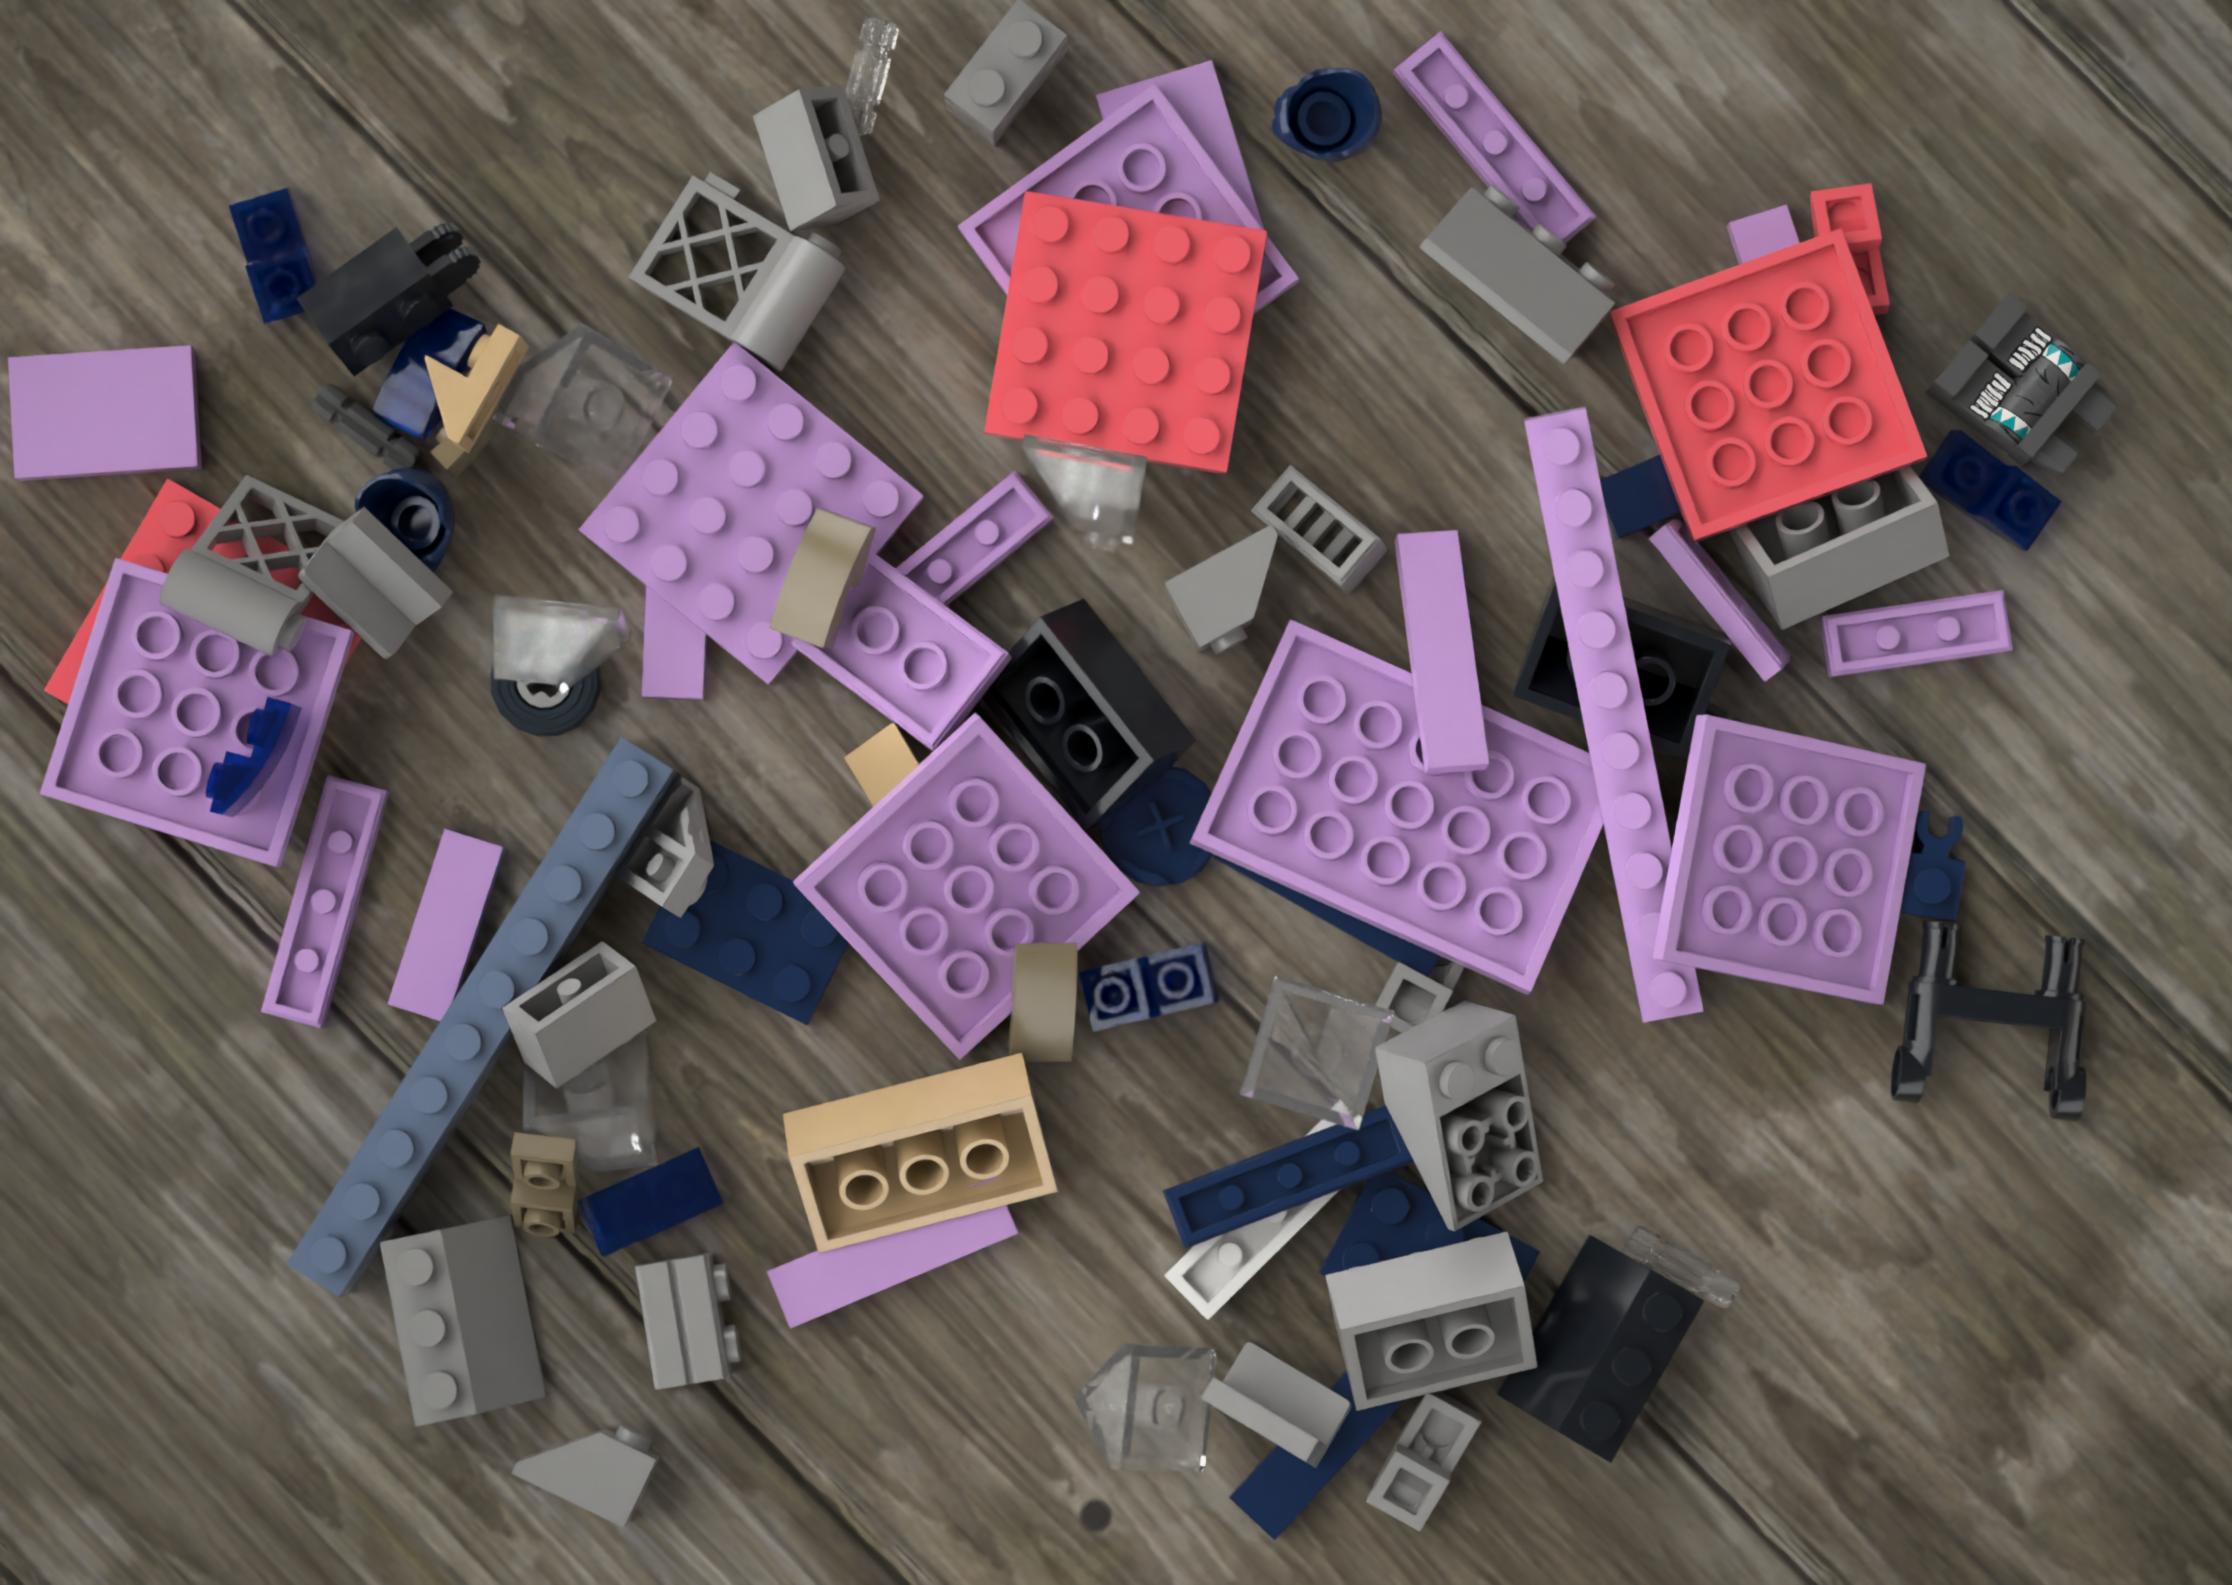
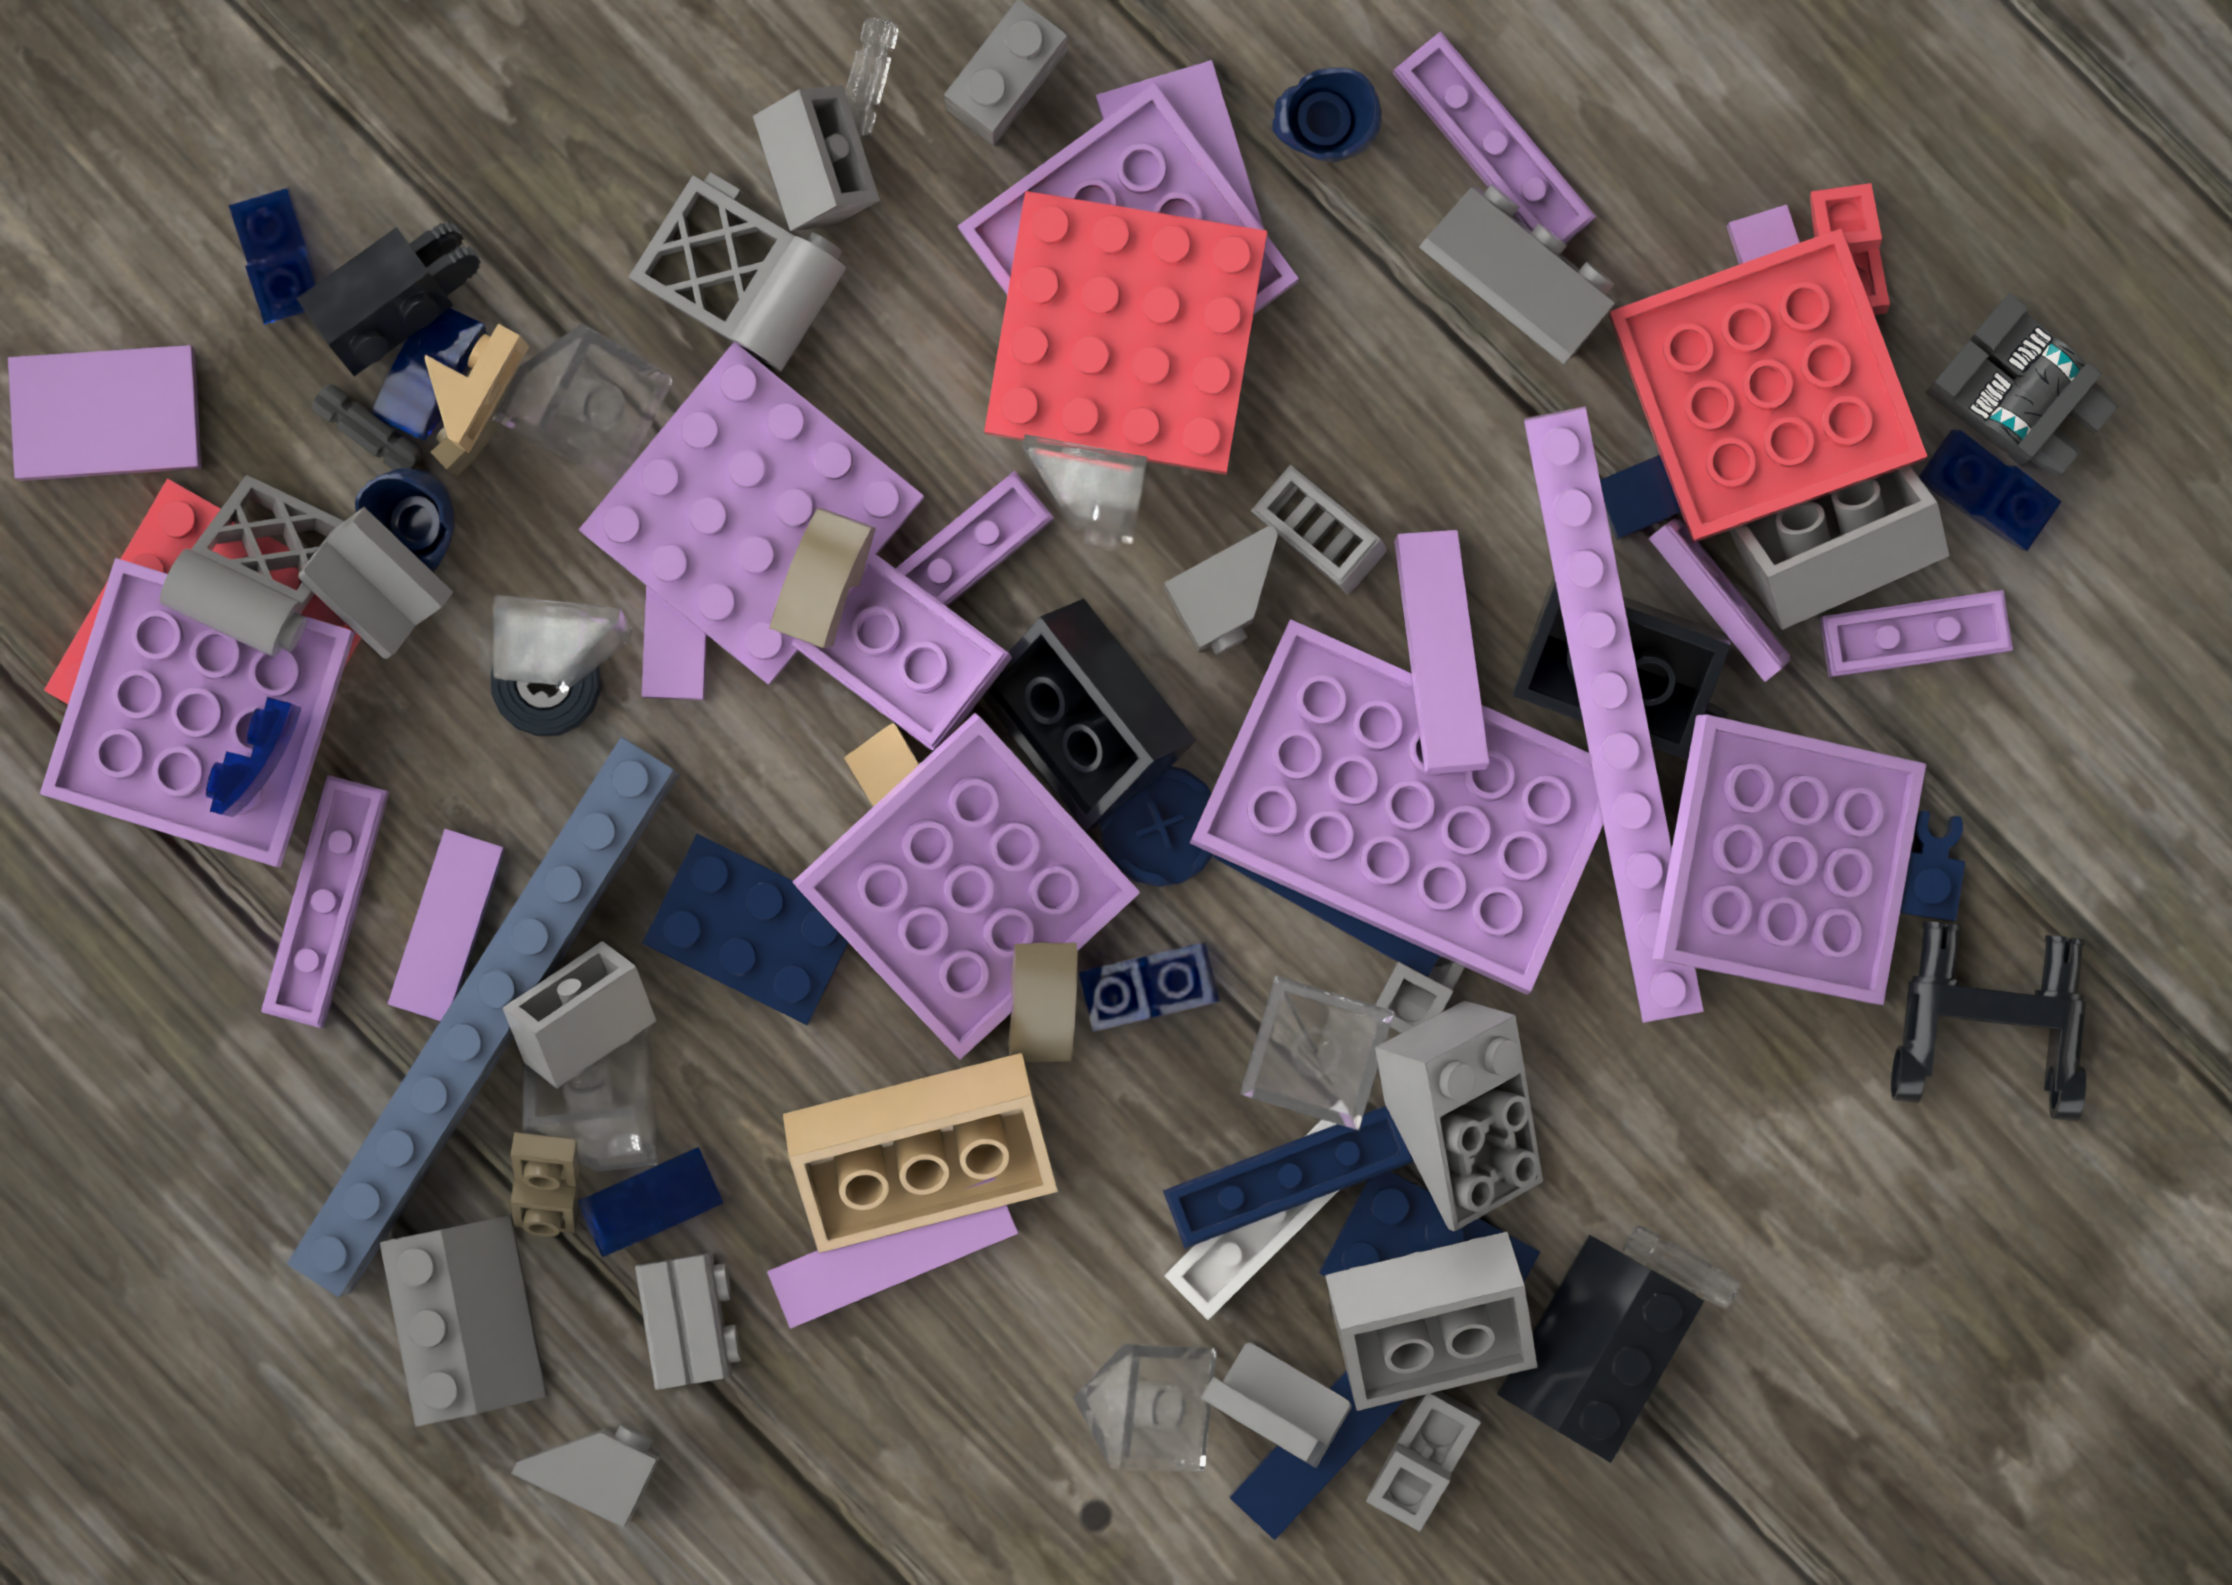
light grey wing [615,775,714,918] -> none

